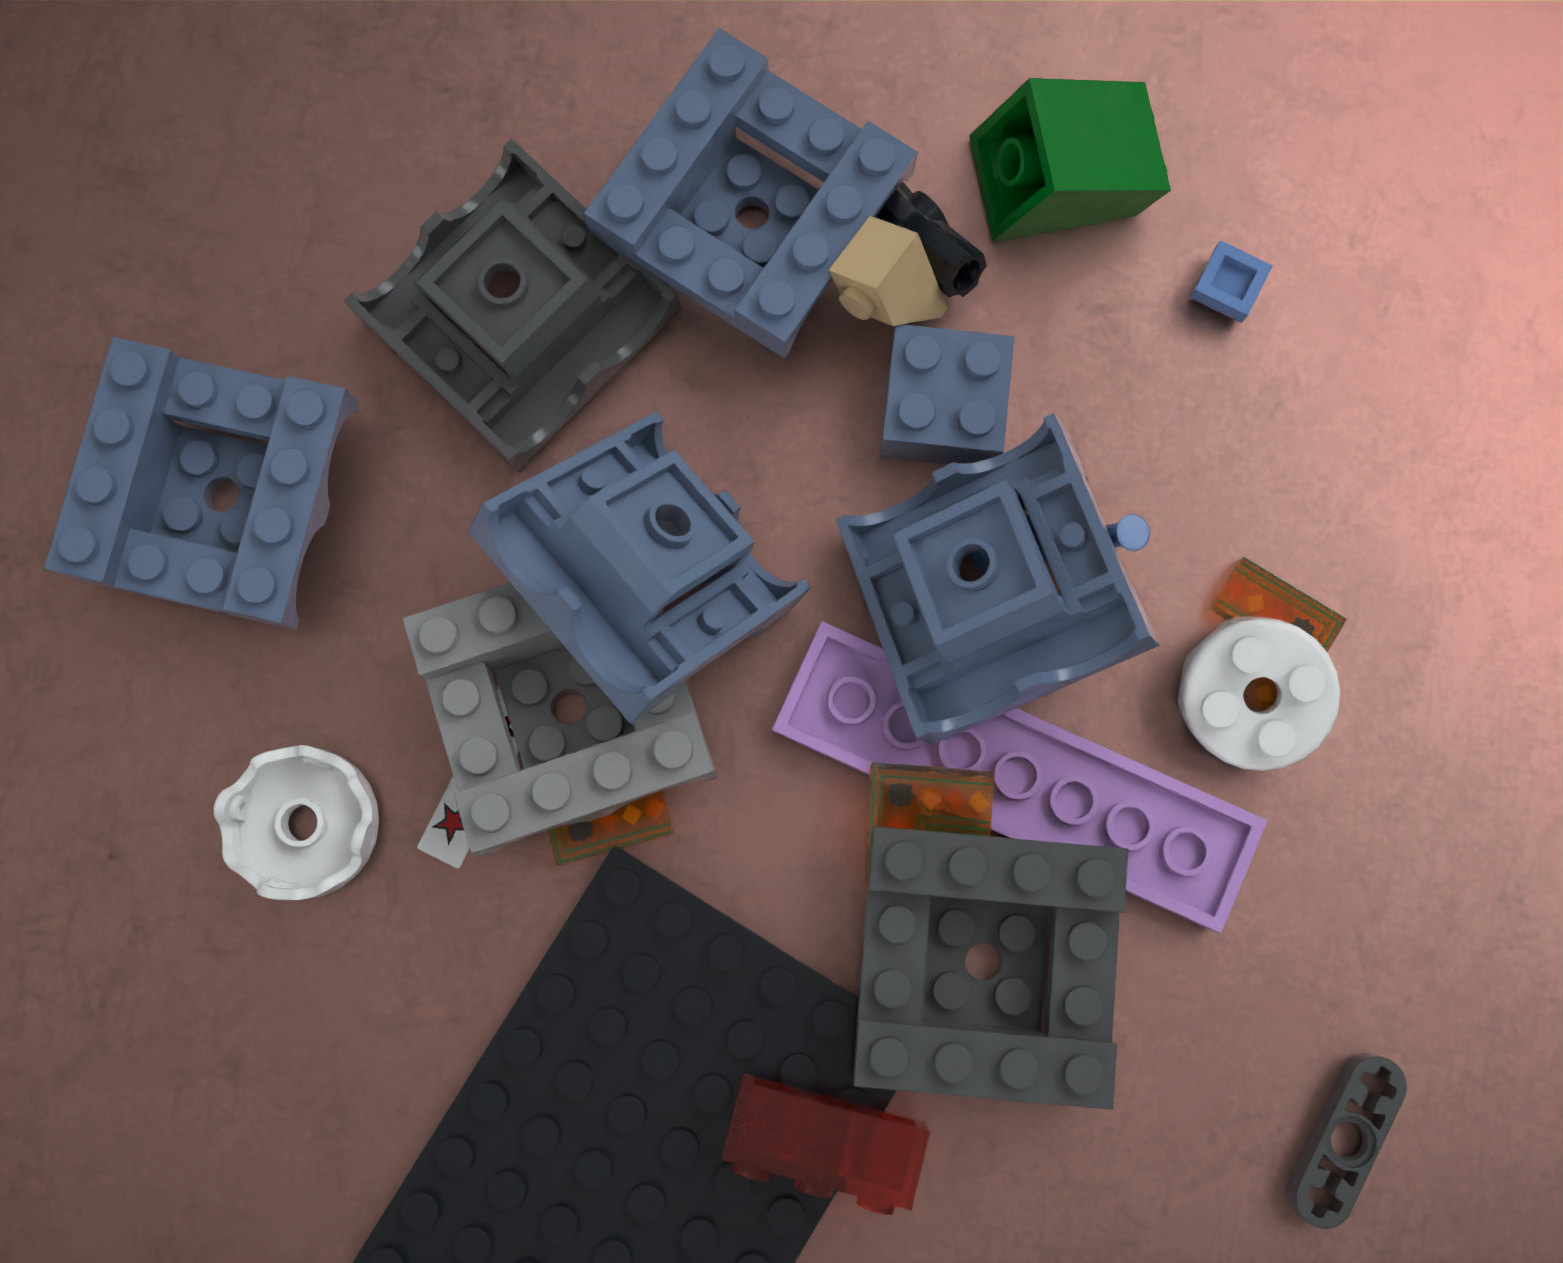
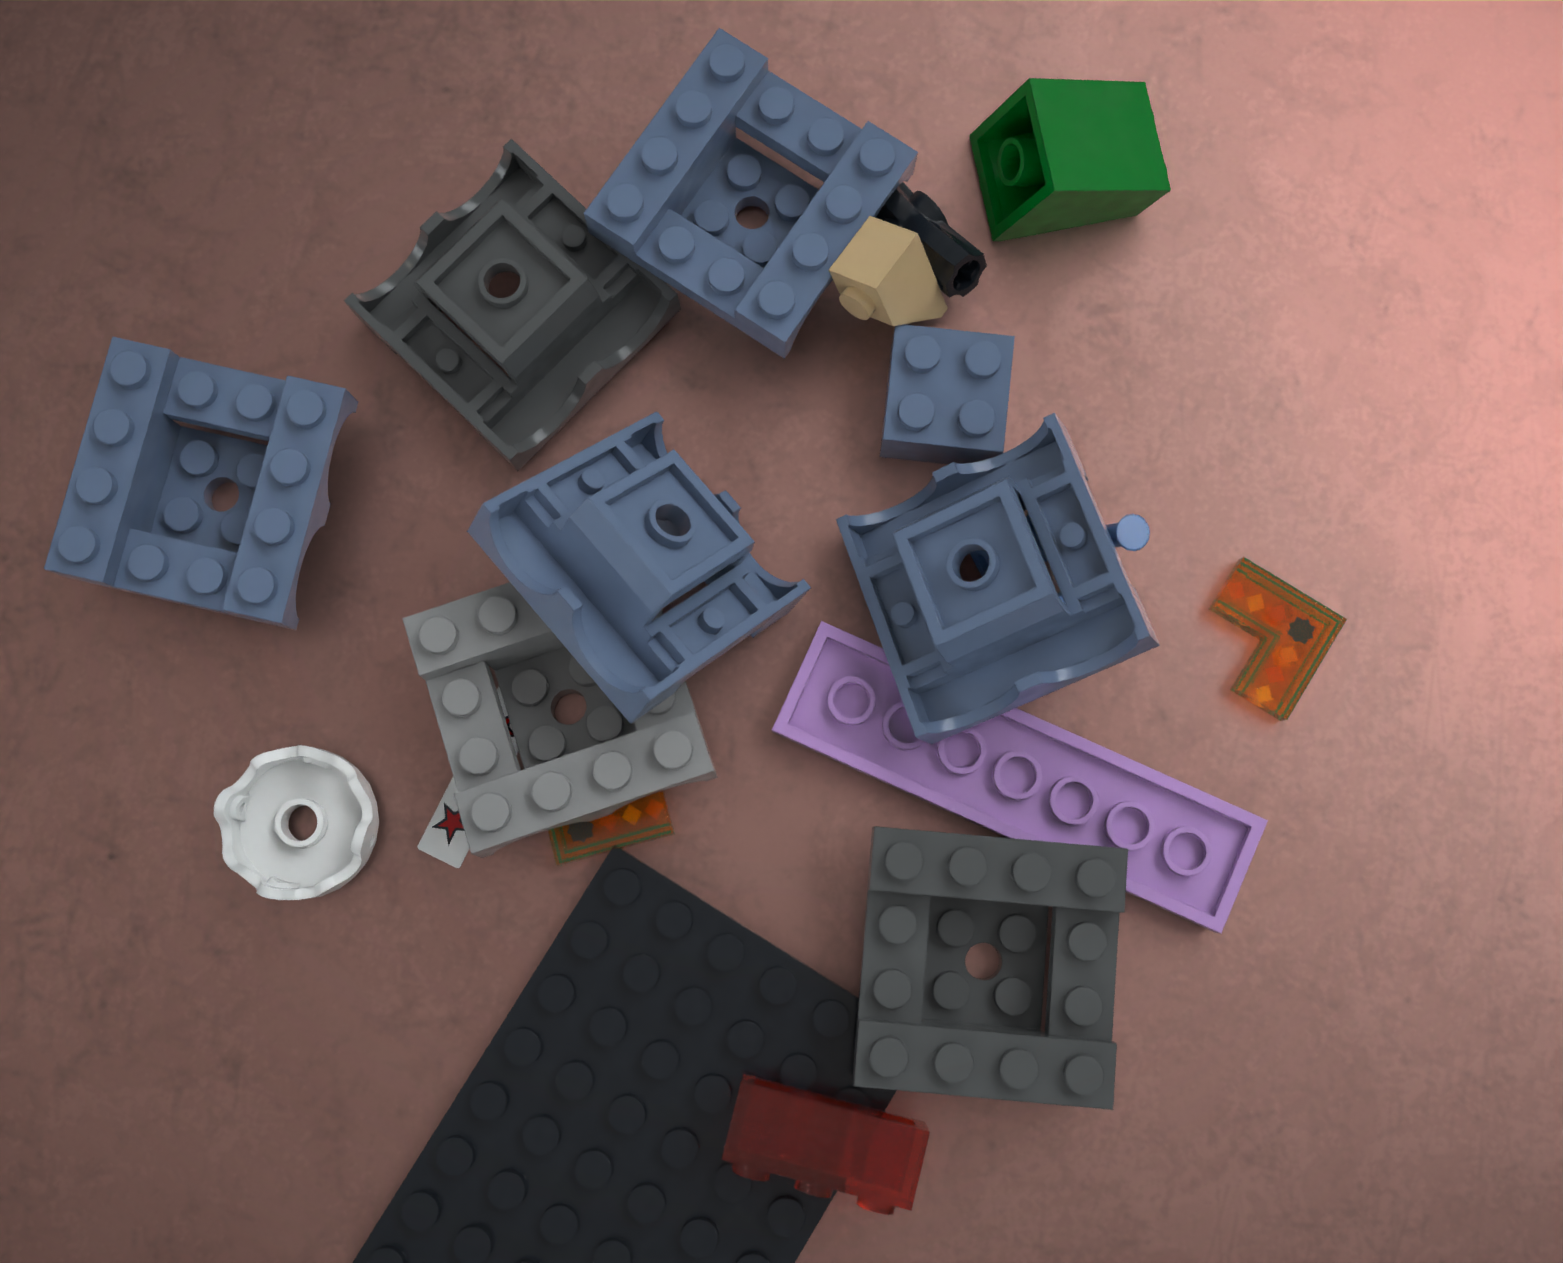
clear orange tile [865,762,995,885] -> none
white plate [1178,616,1341,771] -> none
medium blue plate [1189,240,1273,323] -> none
dark grey beam [1287,1053,1407,1229] -> none

